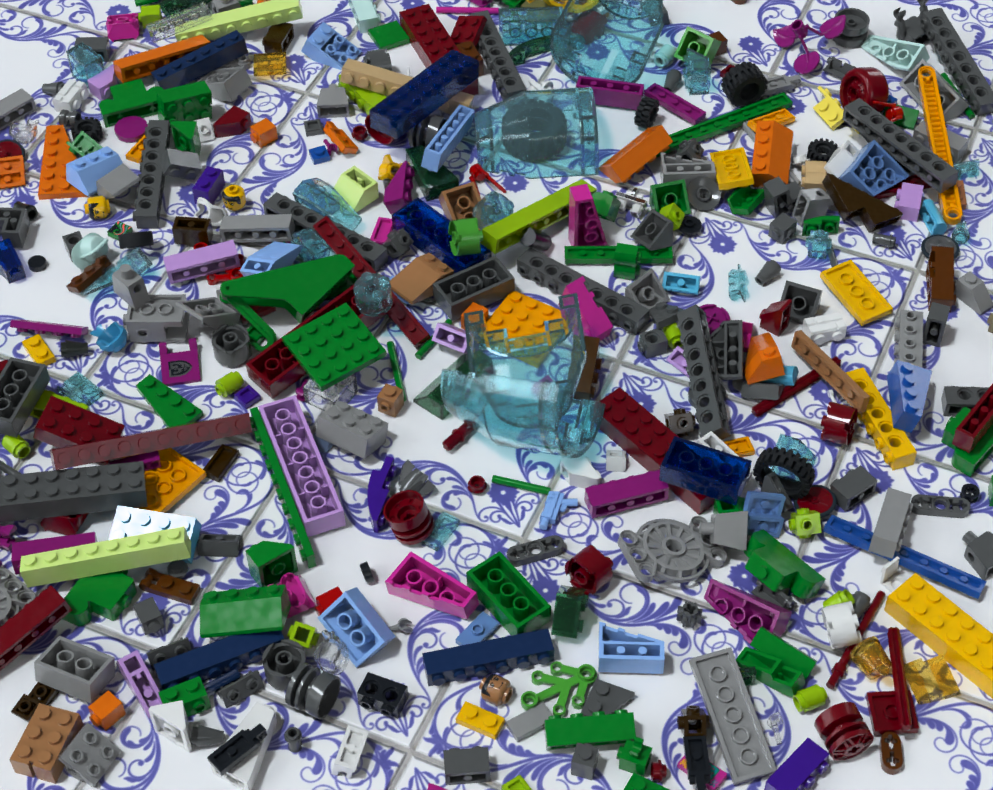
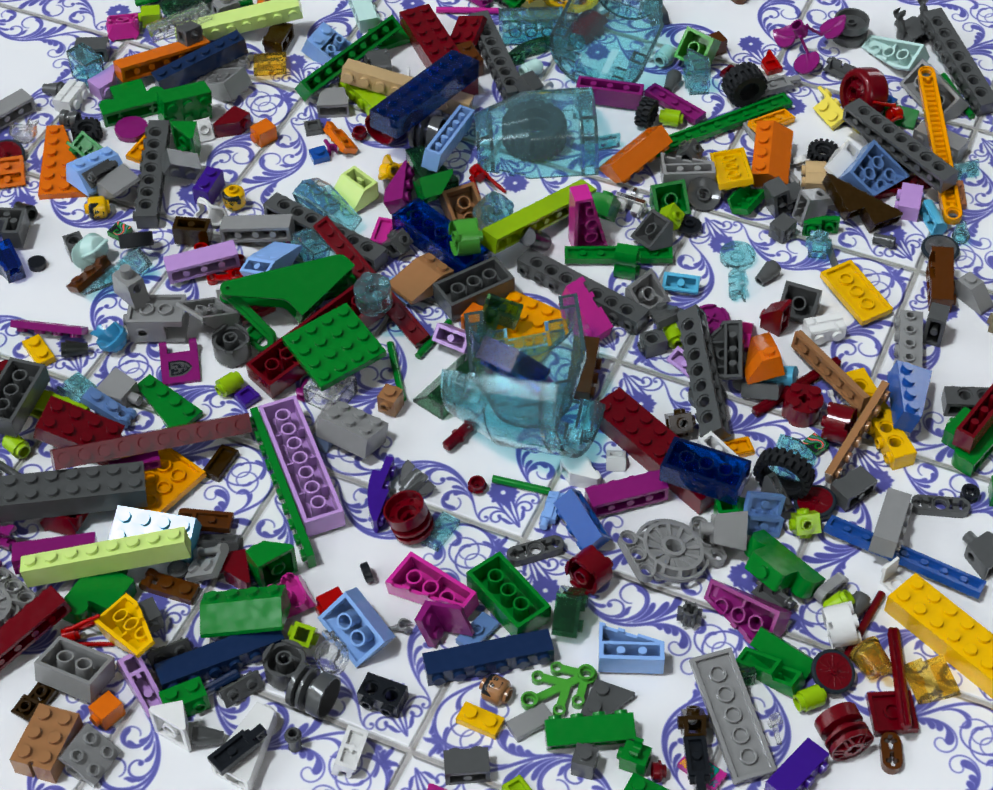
none -> red plant [61,614,114,647]
none -> medium blue plate [80,386,137,429]
none -> dark grey hinge [82,159,118,189]
none -> yellow wedge [94,593,155,658]
none -> light grey torso [96,367,143,408]
none -> dark grey brick [176,21,203,47]
none -> reddish brown plate [178,508,234,533]
none -> light grey plate [185,543,229,582]
none -> dark red slope [220,549,252,589]
none -> green brick [295,15,402,101]
none -> green slope [413,169,453,204]
none -> magenta bracket [414,600,475,648]
none -> clear green brick [474,293,523,340]
none -> clear blue brick [475,335,551,391]
none -> dark grey brick [514,70,544,100]
none -> light aqua brick [518,58,543,76]
none -> blue brick [553,488,611,550]
none -> clear light blue slope [585,133,621,153]
none -> lime brick [659,108,684,127]
none -> clear light blue tile [719,241,756,271]
none -> red tile [761,50,783,76]
none -> dark red brick [781,383,824,428]
none -> tile [800,432,829,458]
none -> dark red wheel [811,649,855,694]
none -> light grey beam [813,572,849,604]
none -> medium nougat plate [825,380,891,484]

